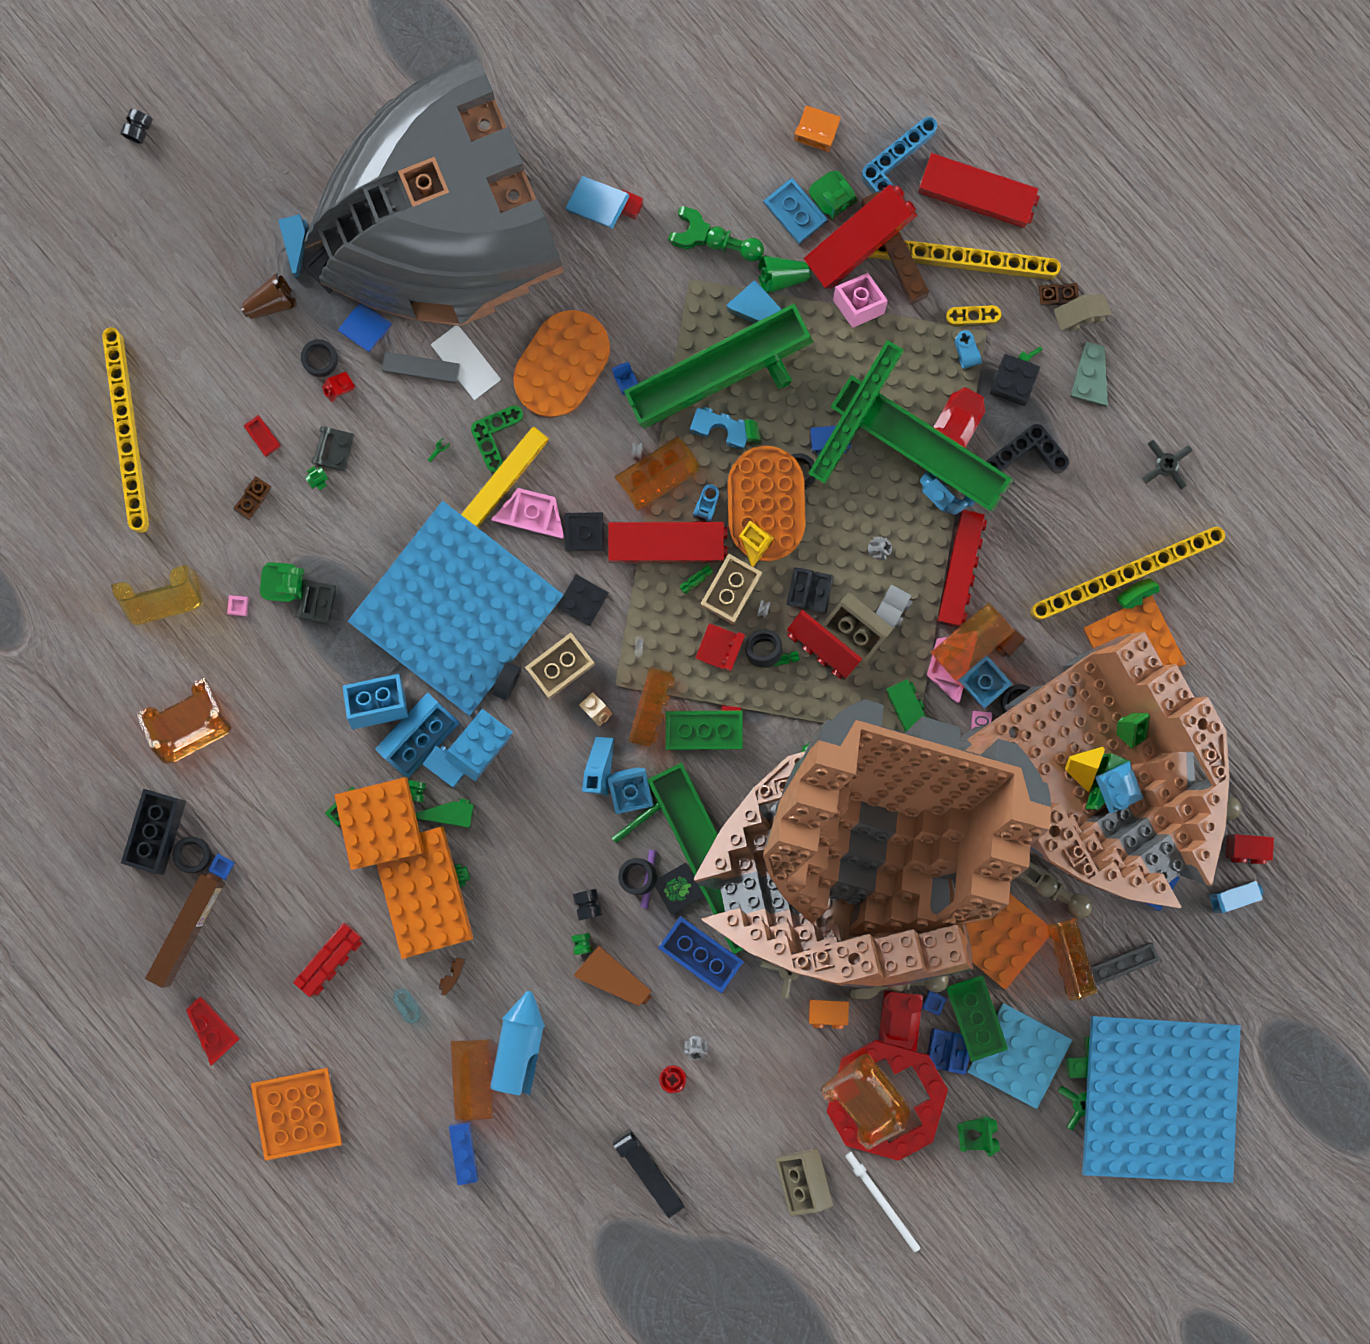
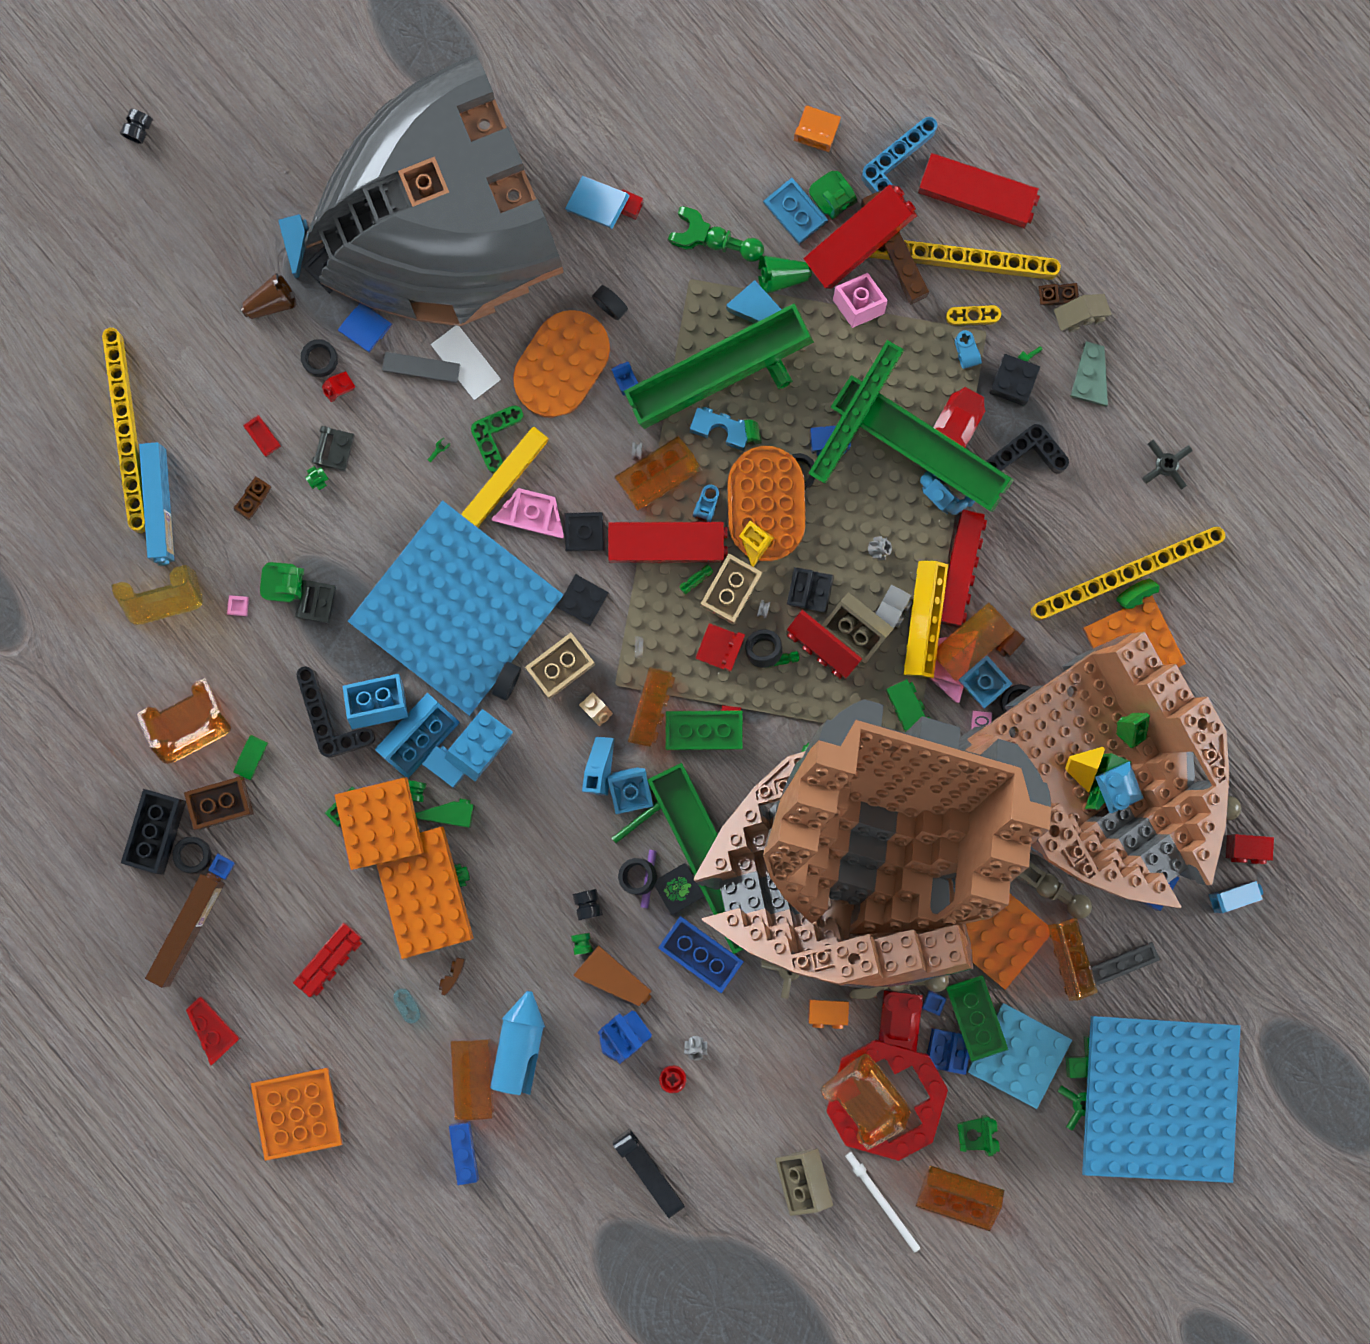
none -> dark azure brick [139,442,175,566]
none -> reddish brown brick [184,776,254,830]
none -> green slope [233,735,268,780]
none -> black beam [296,666,375,758]
none -> black tyre [592,285,628,320]
none -> blue piece [597,1011,652,1064]
none -> yellow brick [904,561,948,678]
none -> clear orange slope [915,1165,1005,1231]

